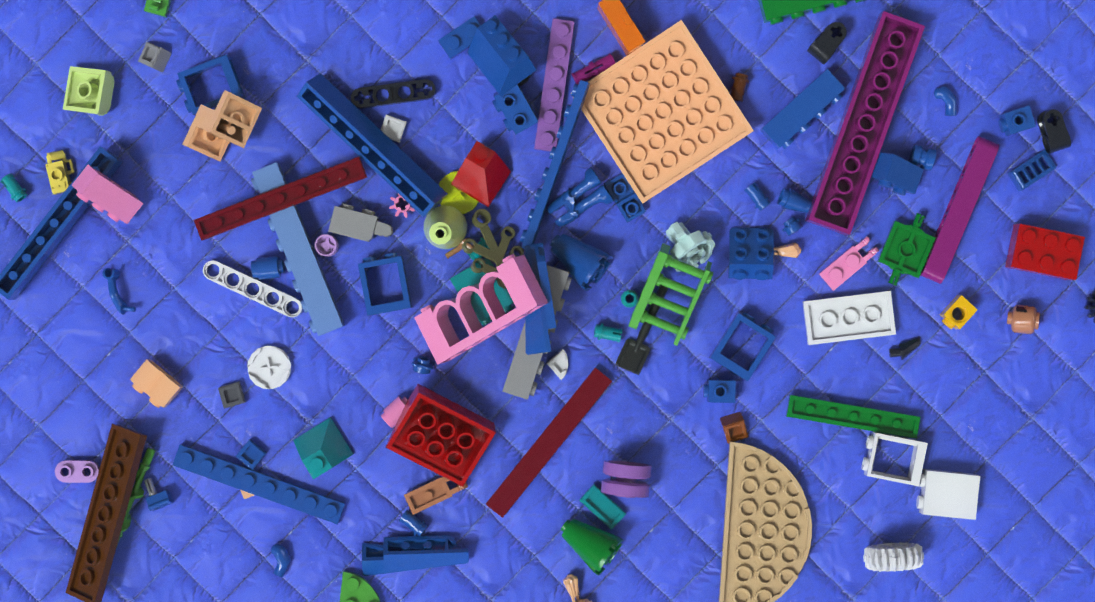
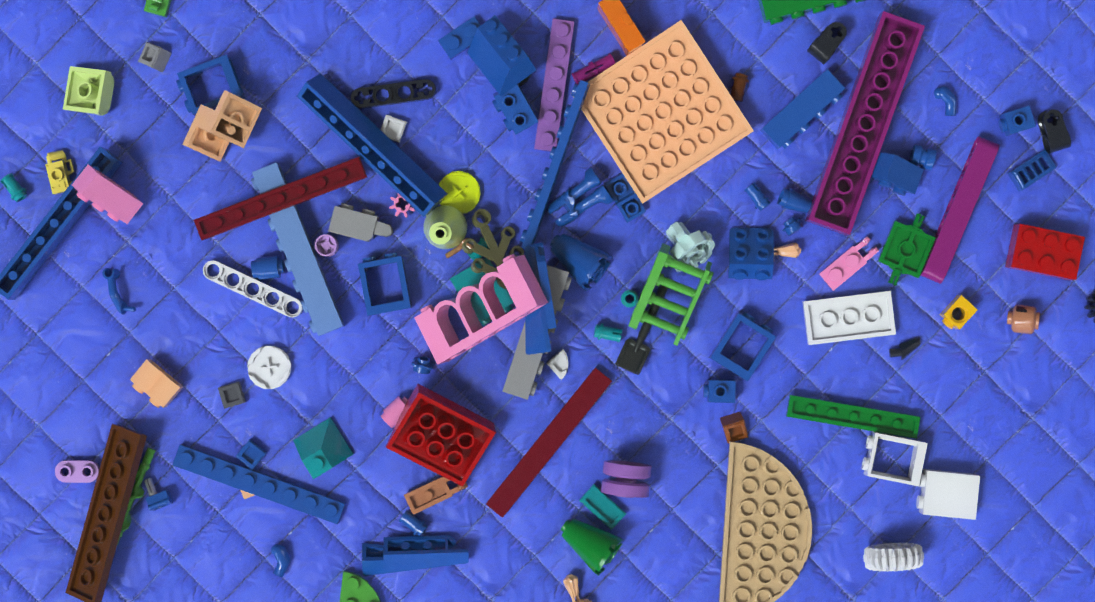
red slope [451,141,511,207] -> none

